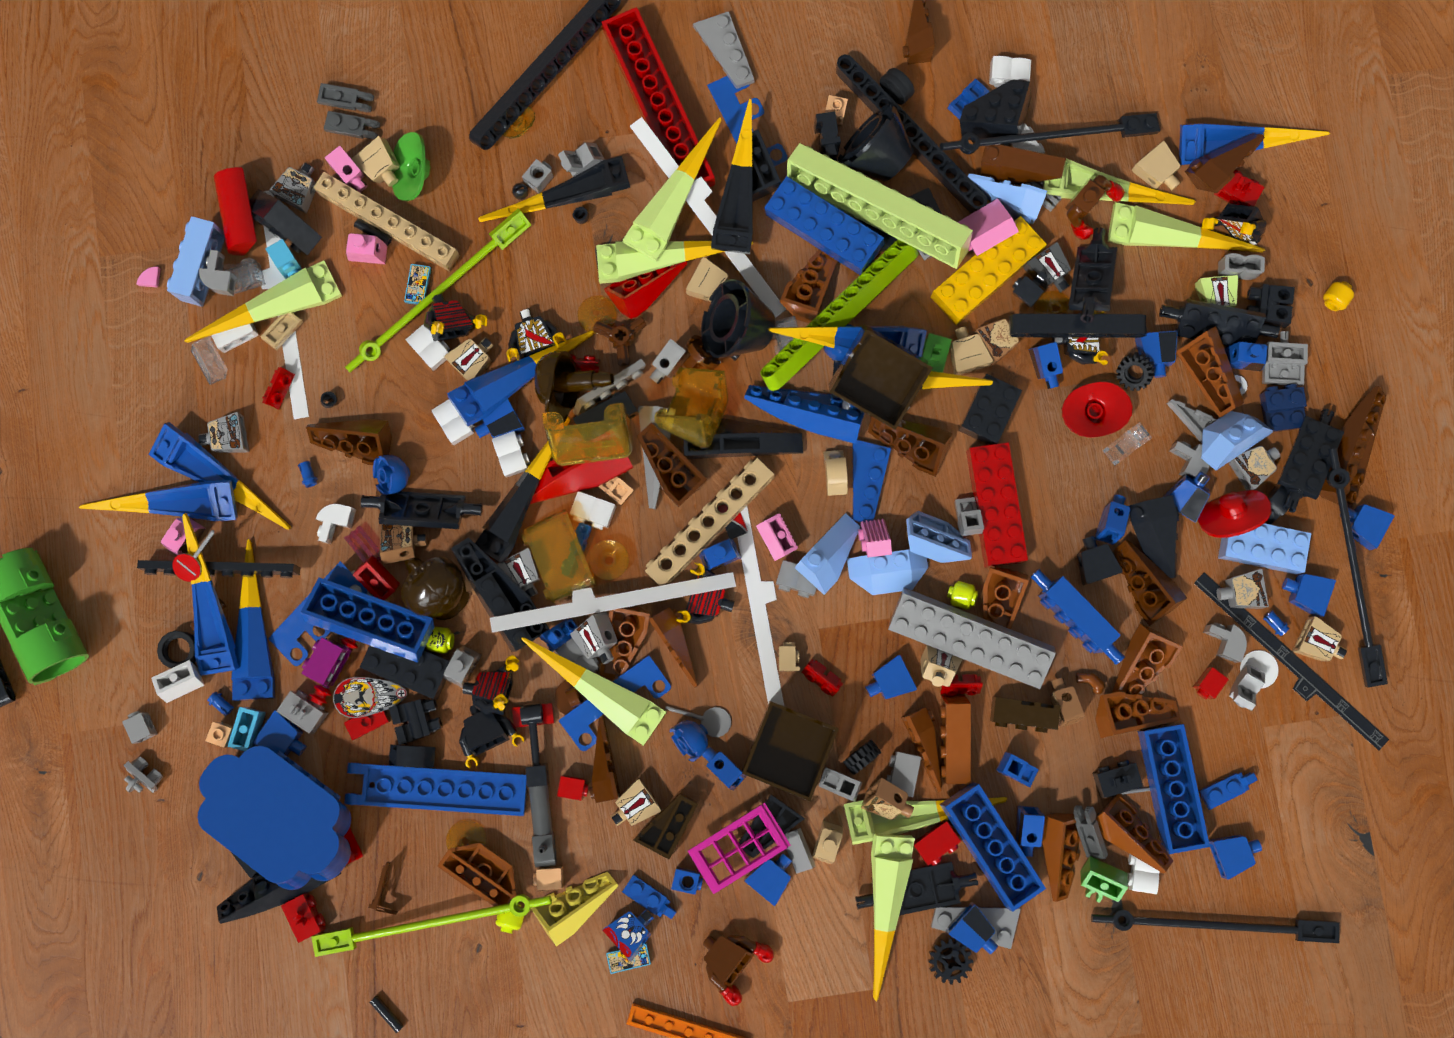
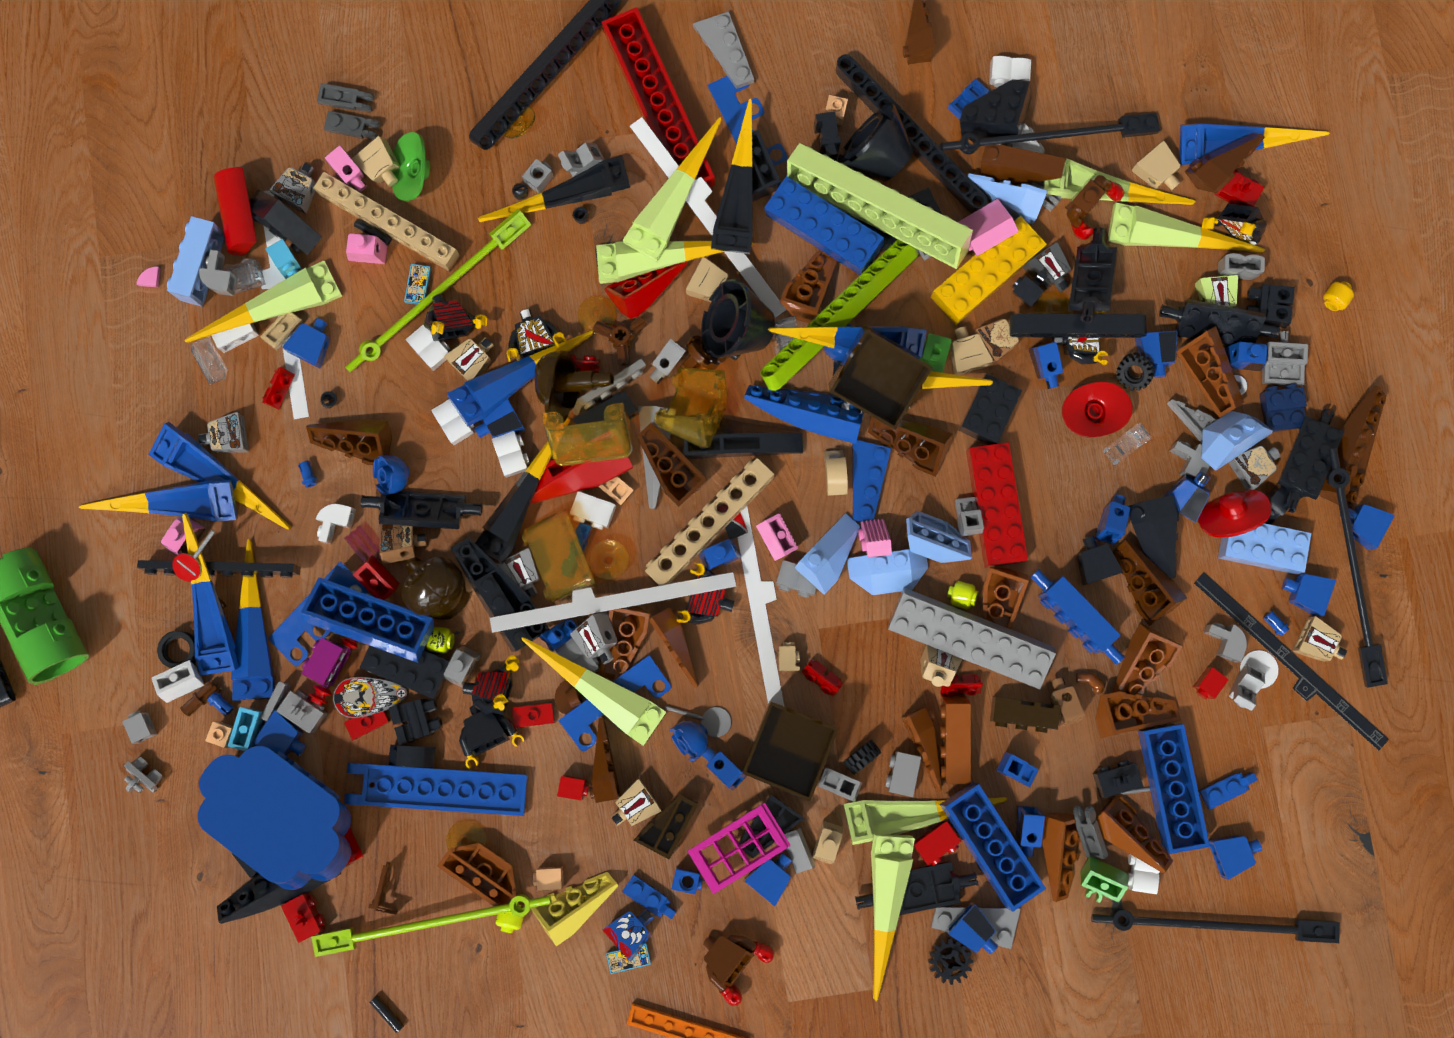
piece [520,703,557,868] -> none
medium nougat torso [861,778,914,820] -> none
blue torso [865,655,917,699] -> none
black tyre [879,68,915,105] -> none
torso [1217,569,1269,609] -> none
none -> reddish brown axle [180,681,218,717]
none -> light grey tile [261,681,291,721]
none -> blue torso [282,318,330,369]

